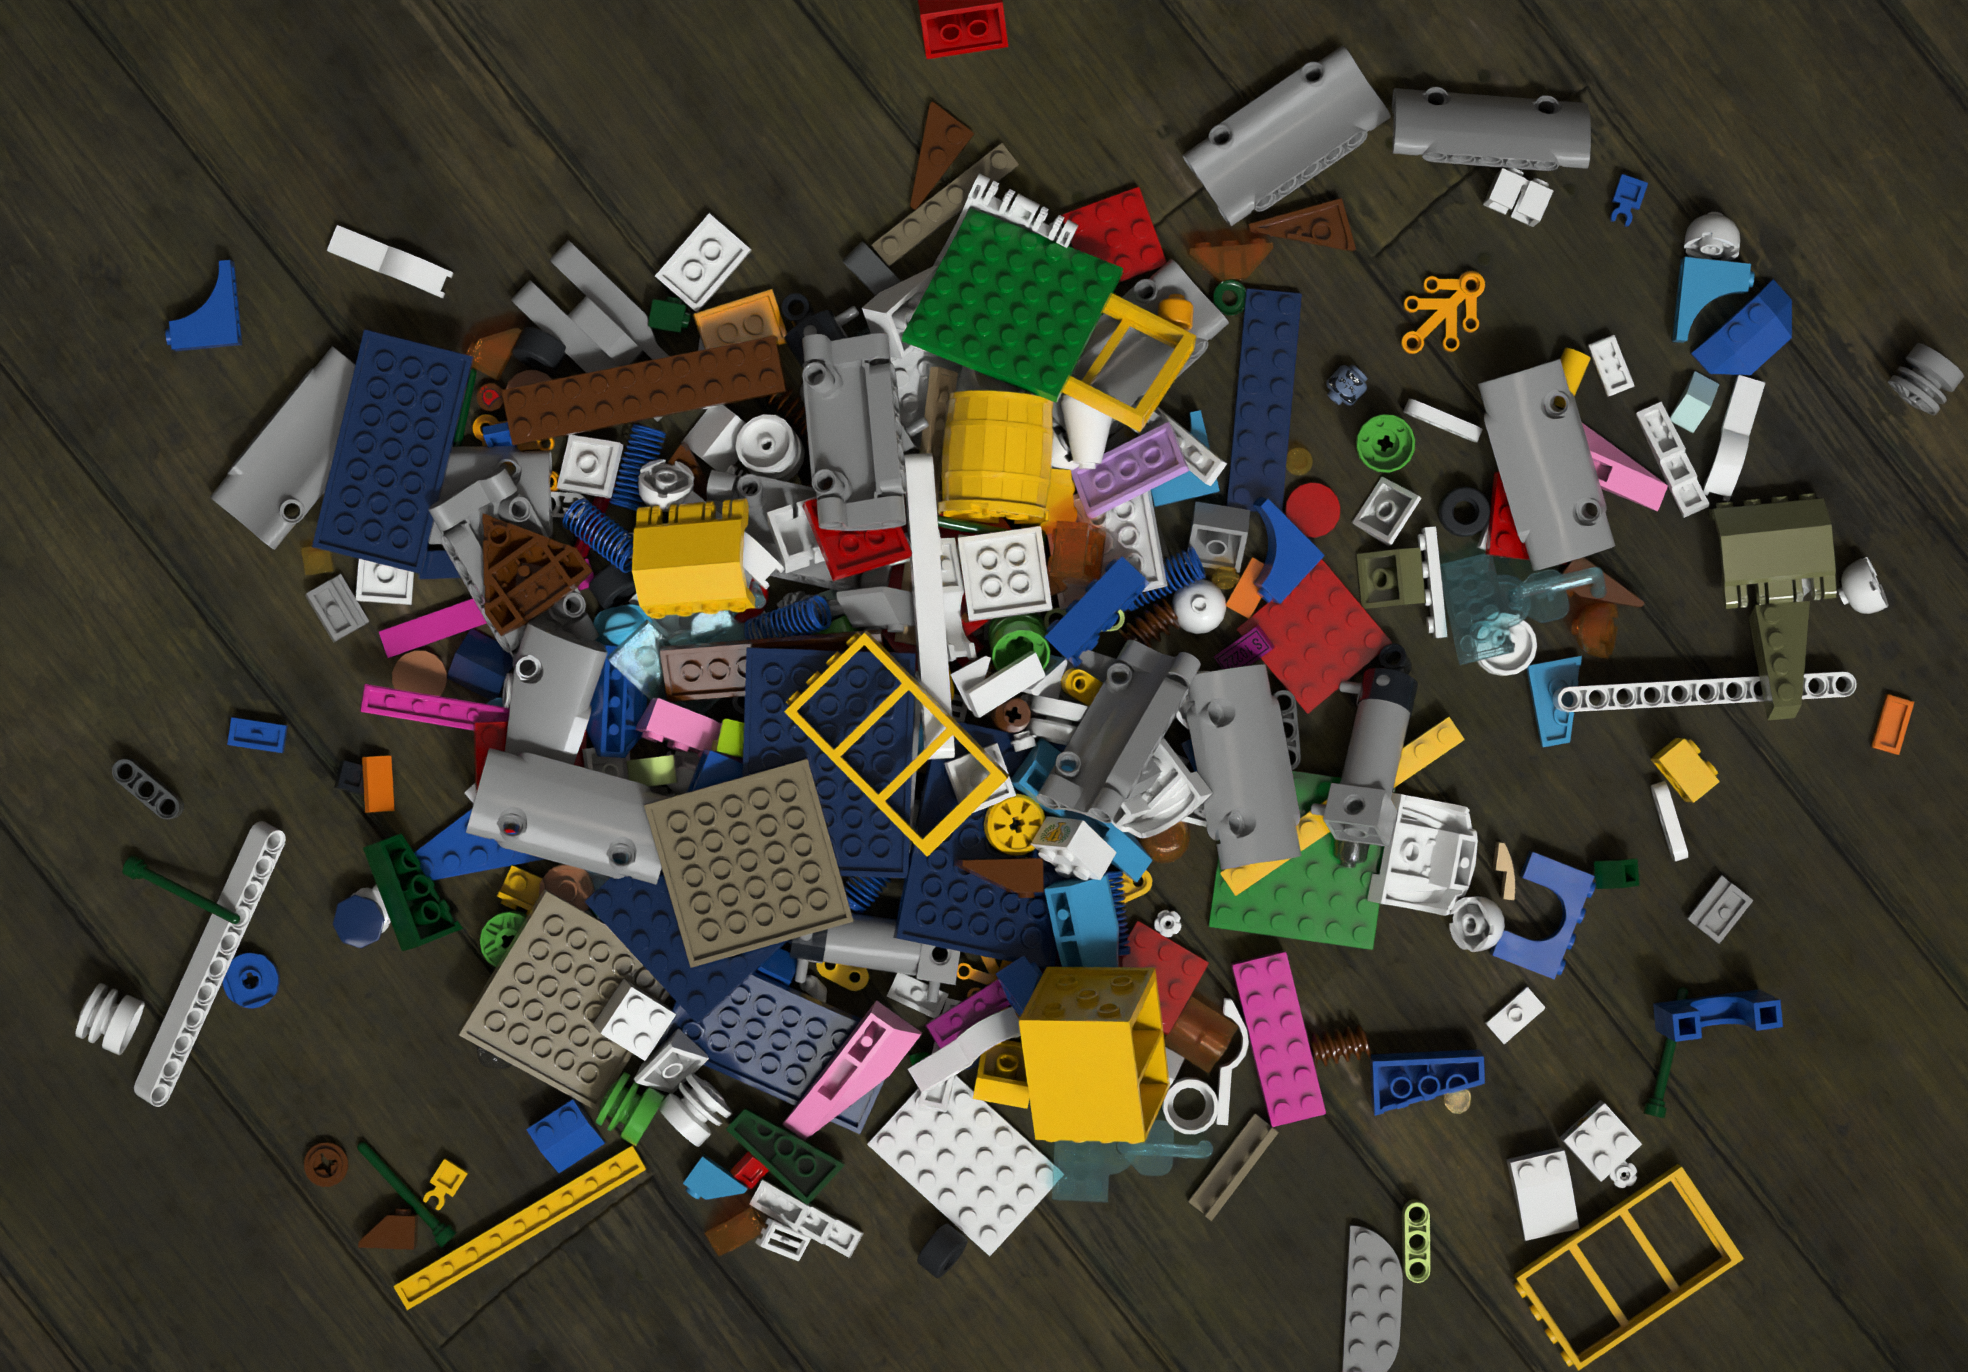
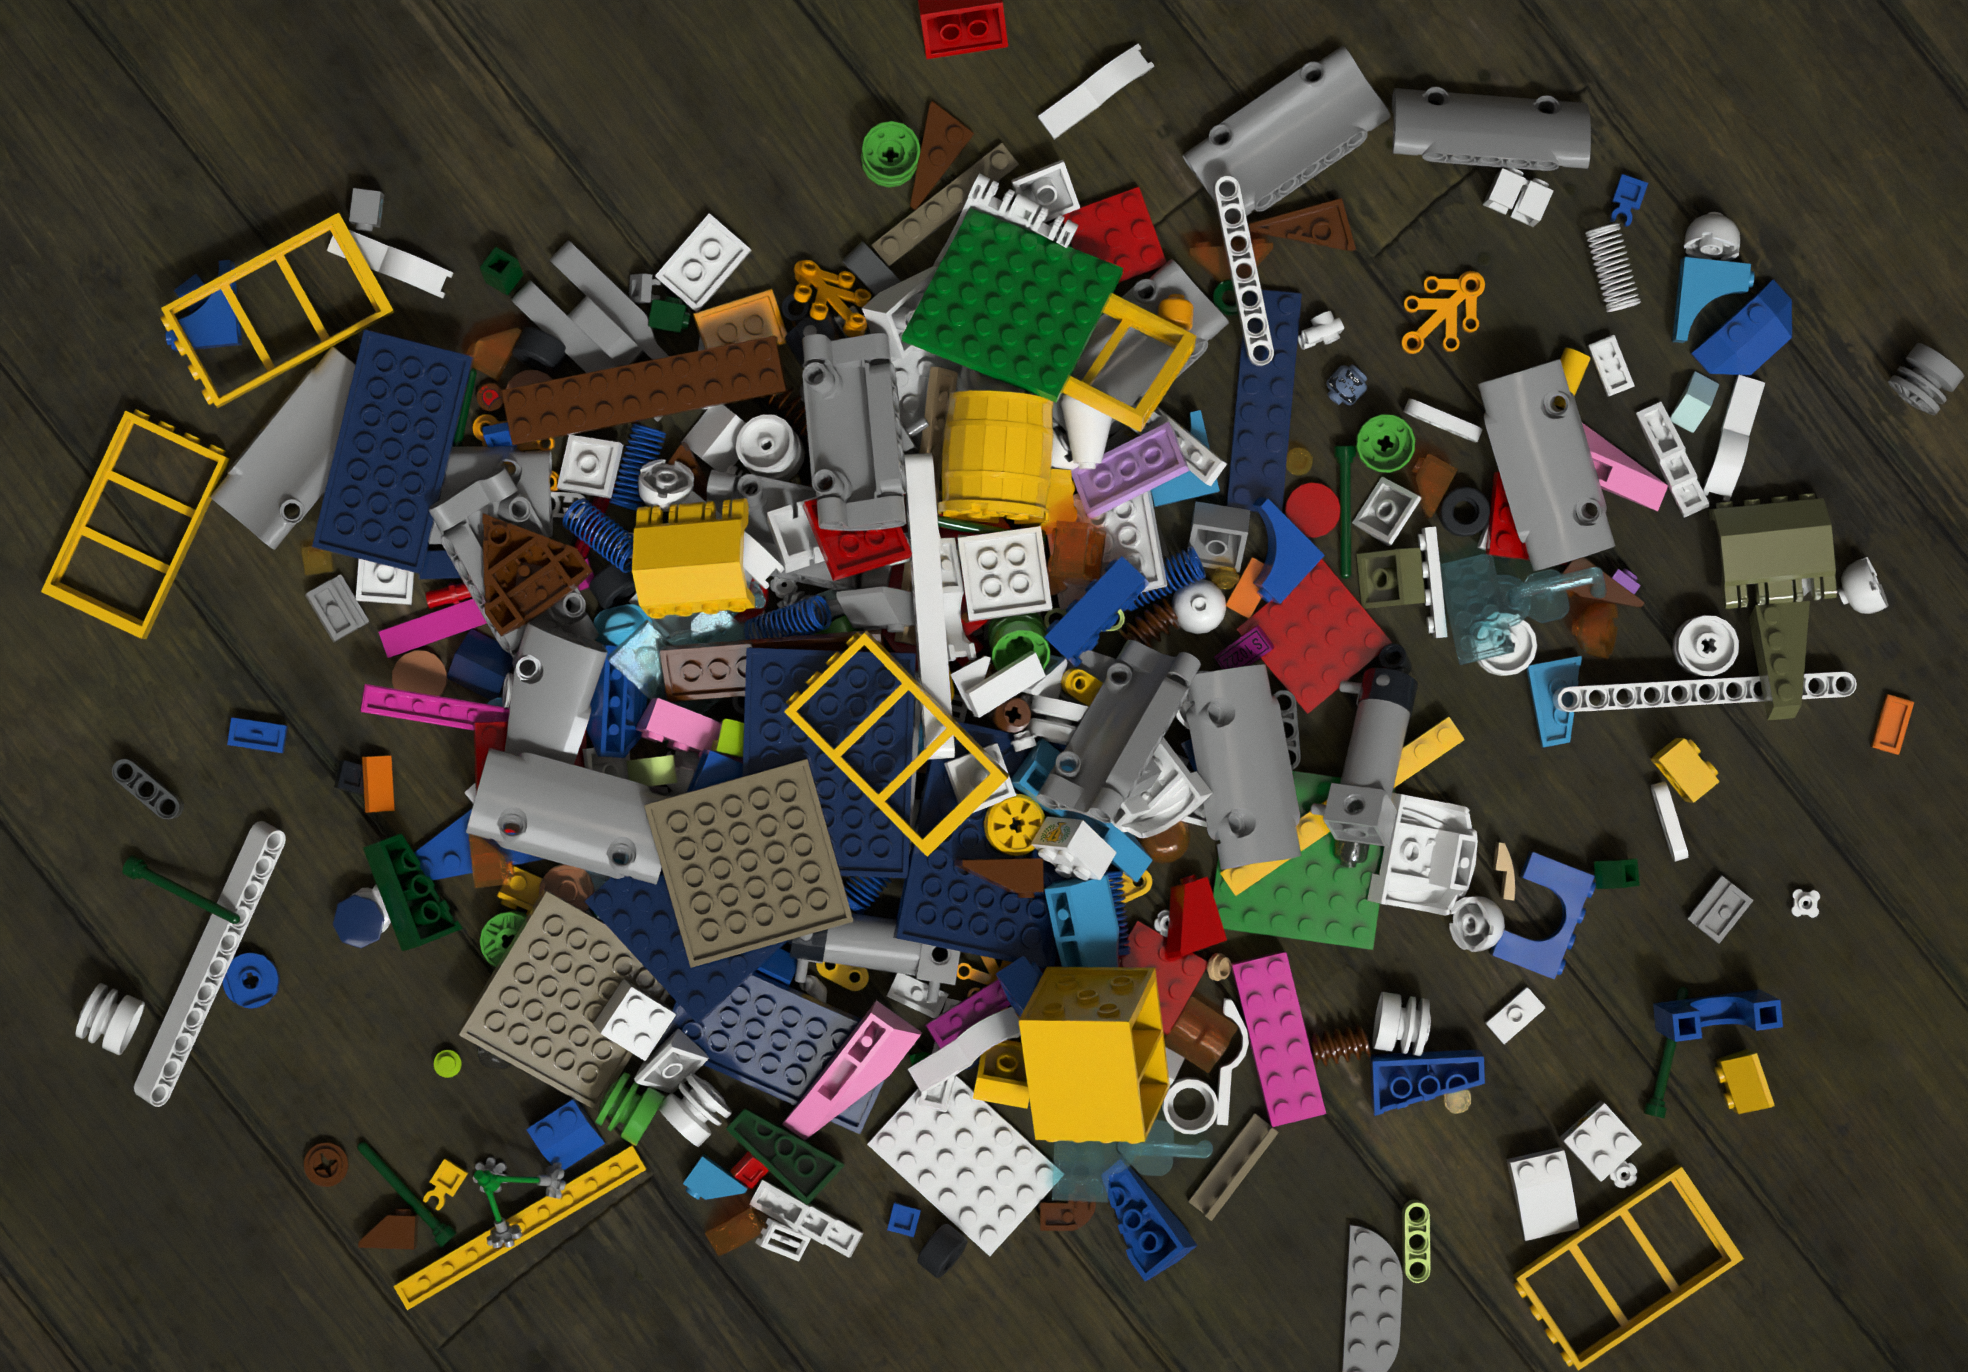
none -> yellow window [41,409,231,639]
none -> yellow window [160,213,394,408]
none -> blue plate [174,274,211,313]
none -> light grey brick [349,188,384,231]
none -> red pin [425,582,472,609]
none -> lime plate [434,1050,462,1078]
none -> clear orange slope [469,834,515,888]
none -> light grey plant [473,1157,566,1248]
none -> dark green brick [480,247,524,296]
none -> light grey tile [629,274,661,304]
none -> white plate [770,577,798,598]
none -> light orange plant [793,260,871,338]
none -> bright green wheel [861,121,920,188]
none -> blue plate [887,1202,921,1237]
none -> white slope [1011,160,1080,223]
none -> white piece [1038,44,1154,140]
none -> reddish brown plate [1040,1174,1096,1231]
none -> blue wedge [1101,1158,1197,1281]
none -> red slope [1167,874,1227,959]
none -> tan plate [1206,953,1231,981]
none -> white beam [1214,176,1274,366]
none -> white plate [1298,311,1344,350]
none -> dark green piece [1334,446,1356,579]
none -> white wheel [1373,992,1431,1056]
none -> clear orange slope [1412,453,1458,519]
none -> white piece [1585,223,1641,312]
none -> medium lavender plate [1610,568,1641,594]
none -> white wheel [1672,616,1739,676]
none -> yellow slope [1714,1049,1775,1114]
none -> white plate [1791,889,1820,918]

